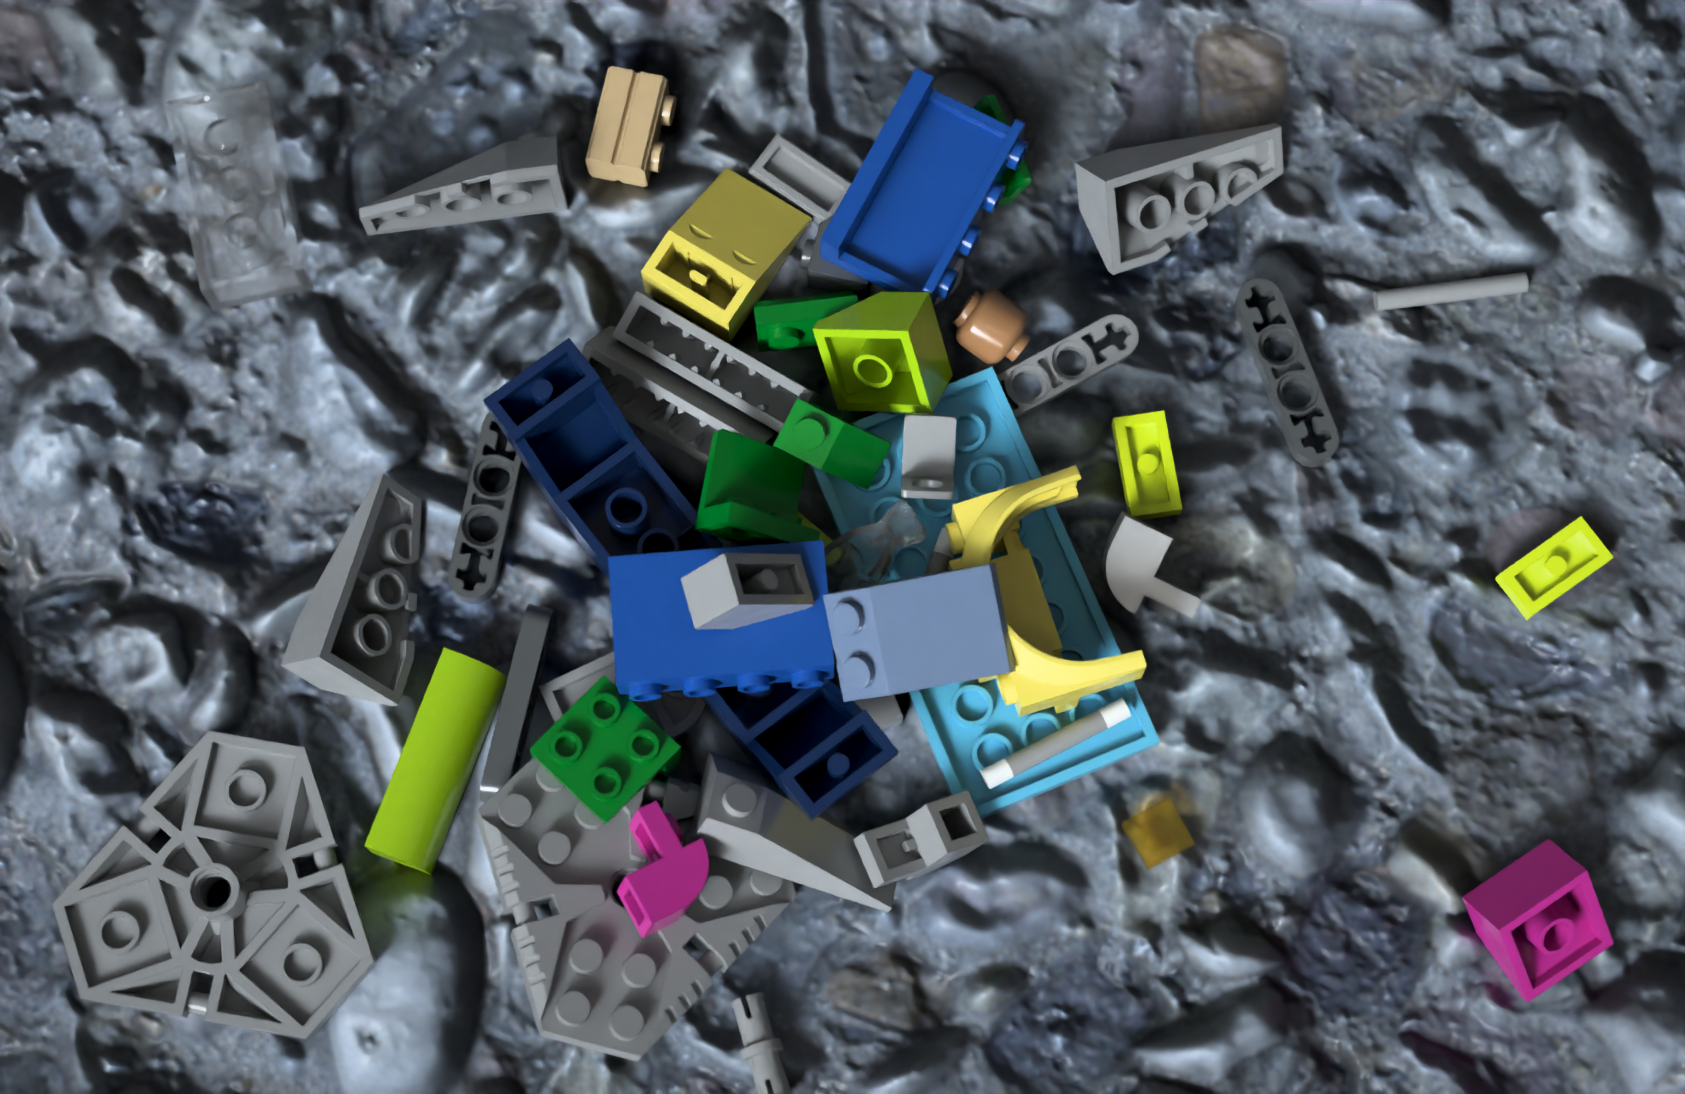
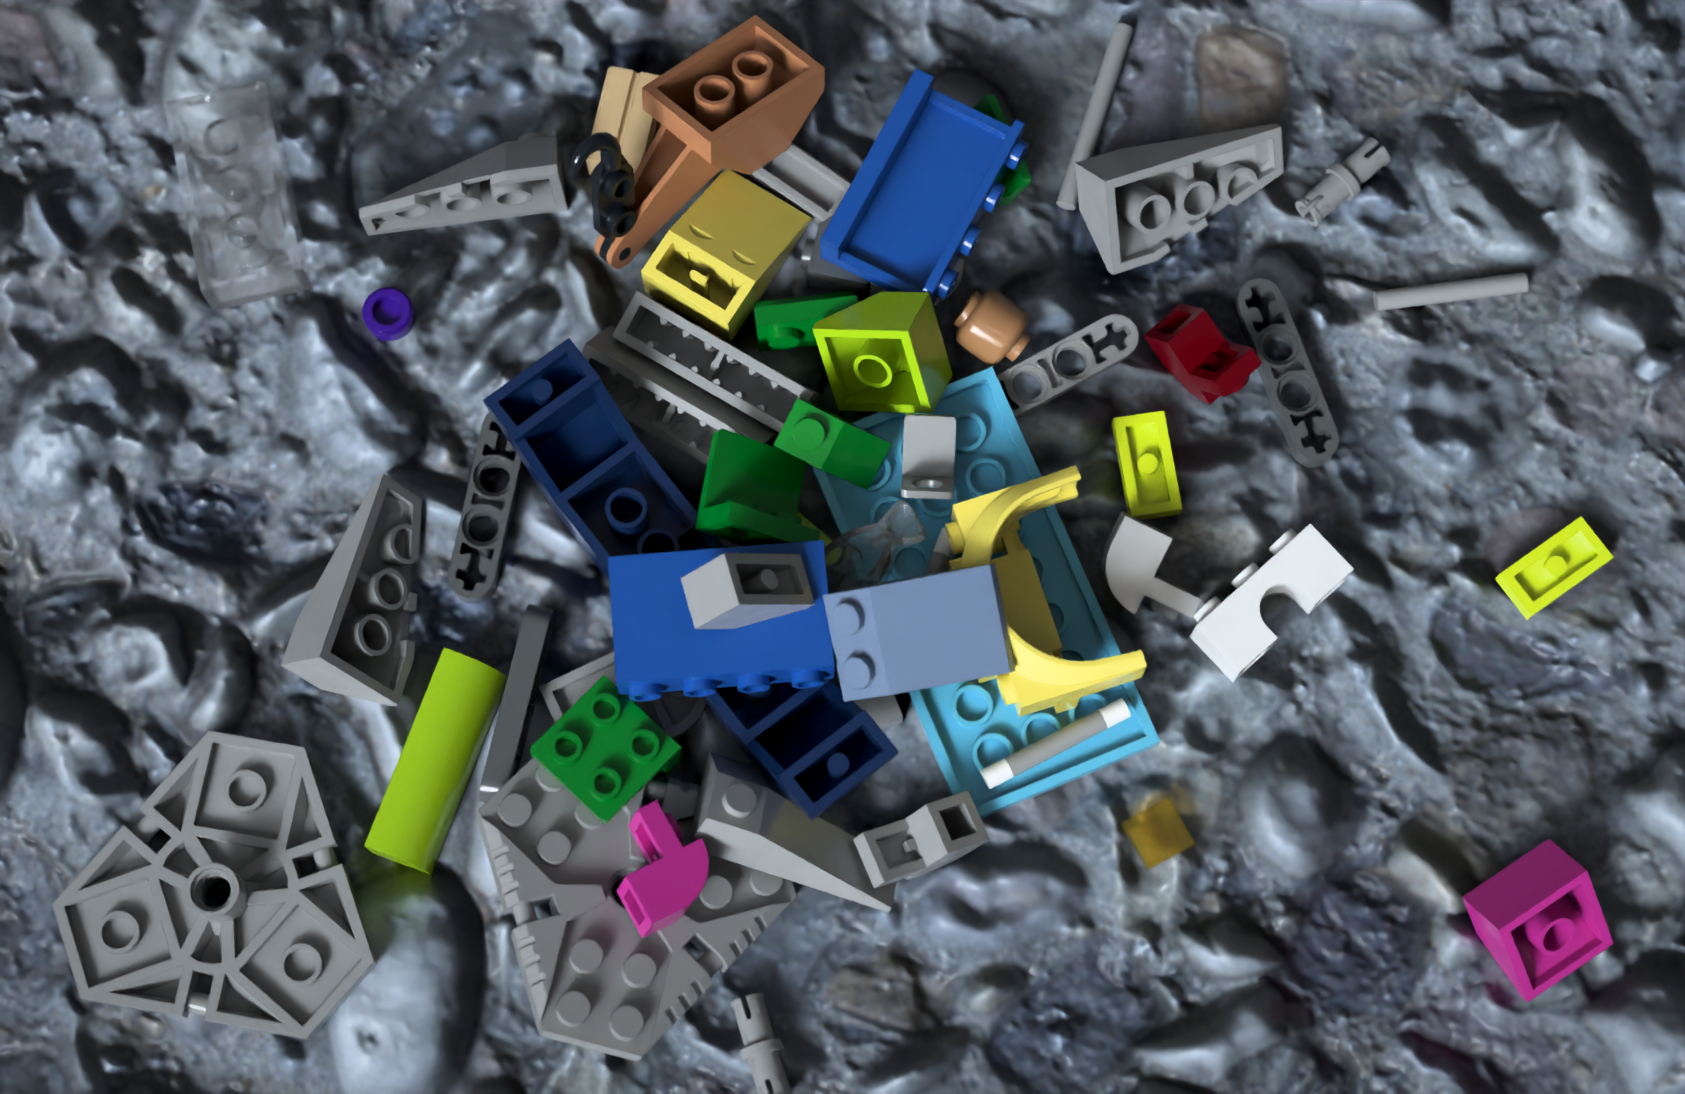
none -> dark purple tile [362,287,416,341]
none -> nougat slope [569,15,825,269]
none -> light grey bar [1056,23,1133,210]
none -> dark red brick [1144,303,1262,405]
none -> white arch [1190,523,1354,682]
none -> light grey pin [1295,138,1390,227]

